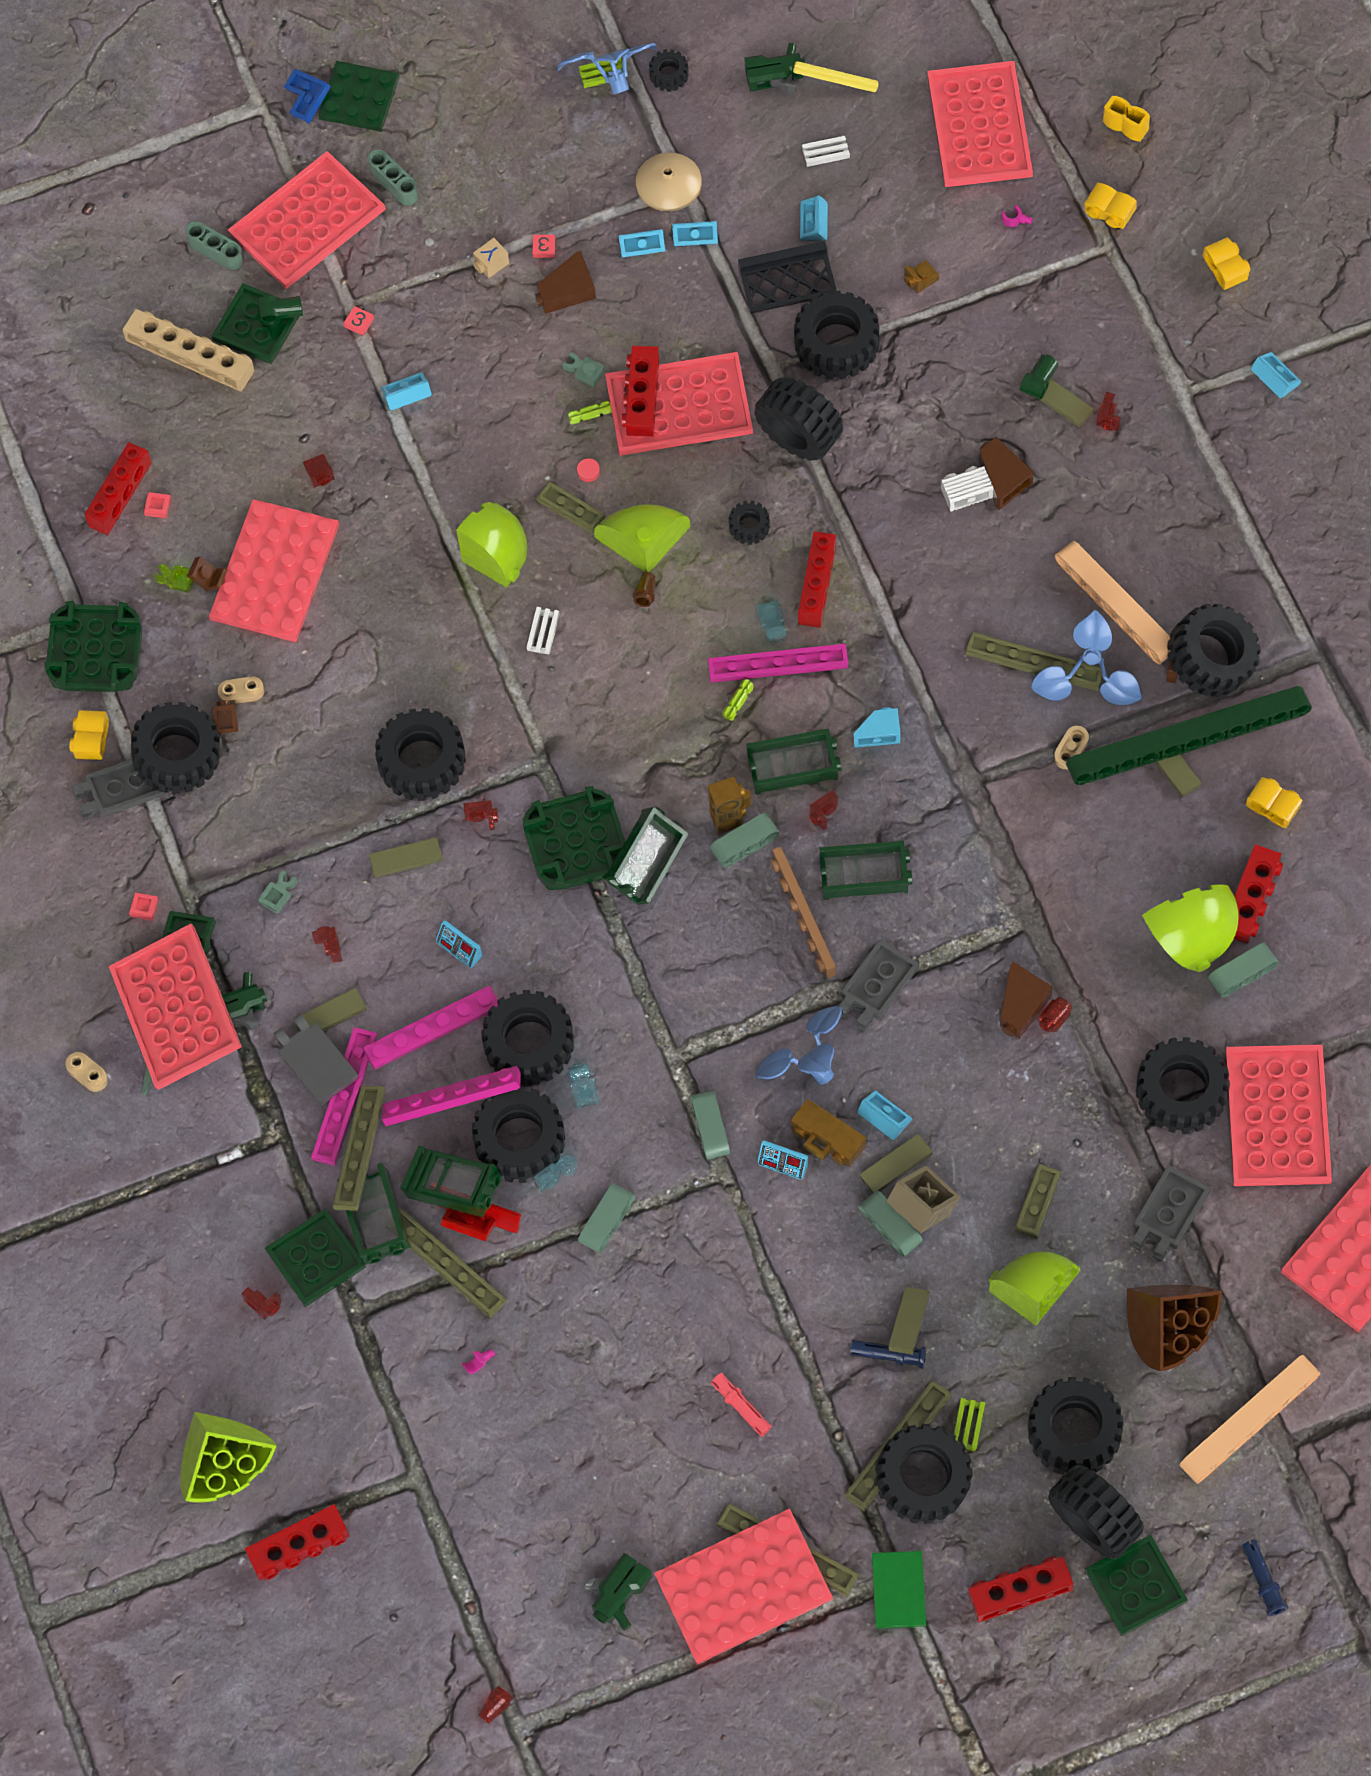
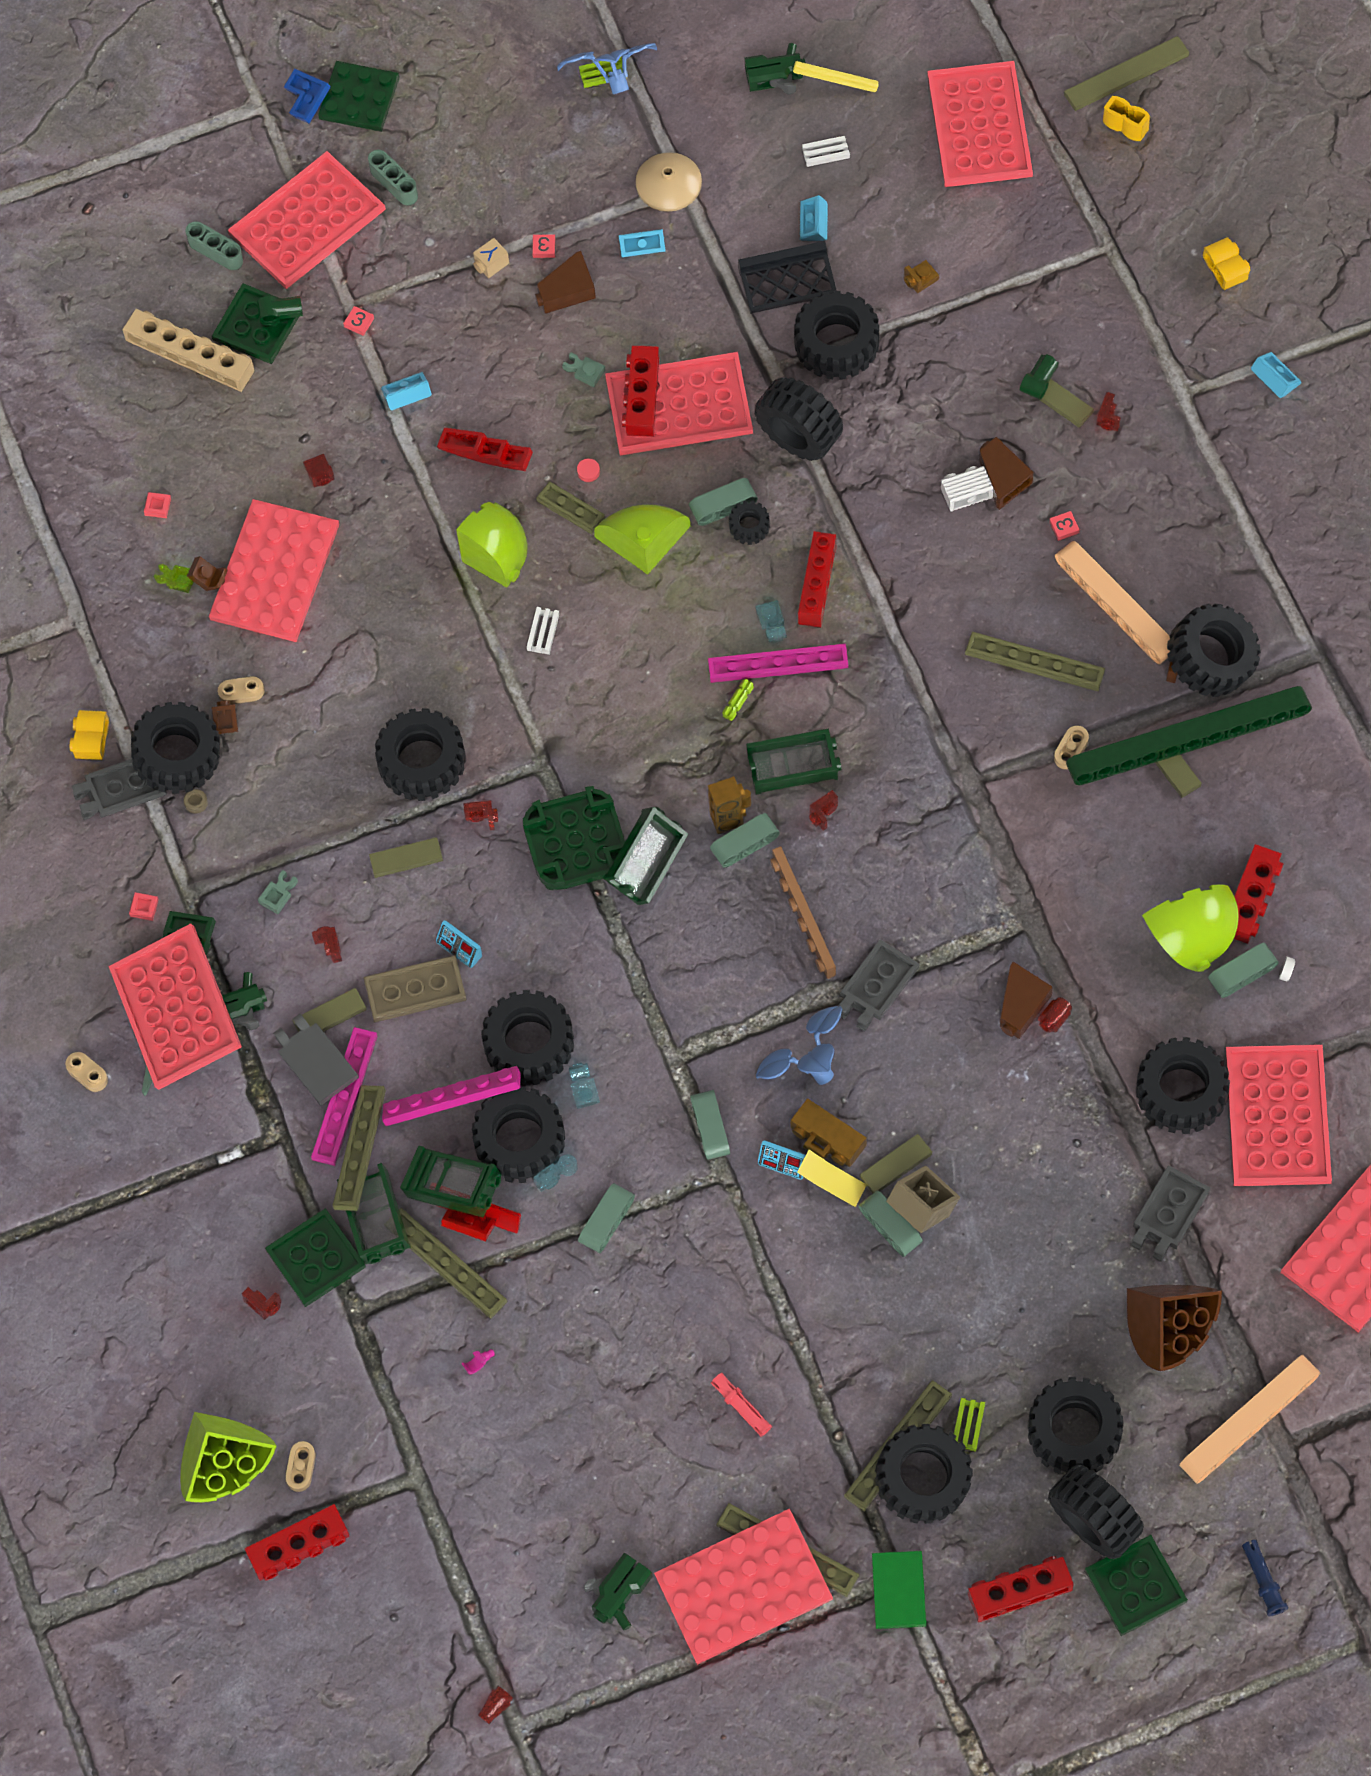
dark green plate [44,600,142,692] -> none
red brick [84,442,152,535] -> none
dark pink plate [363,985,498,1070] -> none
lime axle [568,400,612,424] -> none
reddish brown cone [632,572,655,607] -> none
black tyre [649,49,688,92] -> none
medium azure slope [672,221,718,246] -> none
door [819,841,912,900] -> none
dark blue pin [850,1340,926,1369] -> none
medium azure slope [854,707,900,748] -> none
medium azure slope [857,1090,912,1140] -> none
olive tile [889,1287,930,1355] -> none
lime brick [989,1251,1080,1326] -> none
dark pink piece [1002,205,1033,227] -> none
olive tile [1014,1164,1062,1238] -> none
medium blue plant [1032,610,1142,705] -> none
yellow brick [1085,182,1137,229] -> none
yellow brick [1246,777,1302,829] -> none
none -> dark tan tile [184,789,208,814]
none -> tan plate [286,1441,316,1492]
none -> dark tan tile [363,955,467,1023]
none -> red slope [437,428,533,471]
none -> sand green beam [689,478,758,526]
none -> light yellow sticker [797,1150,866,1207]
none -> coral tile [1049,511,1080,541]
none -> olive tile [1064,36,1189,111]
none -> white tile [1279,956,1295,982]

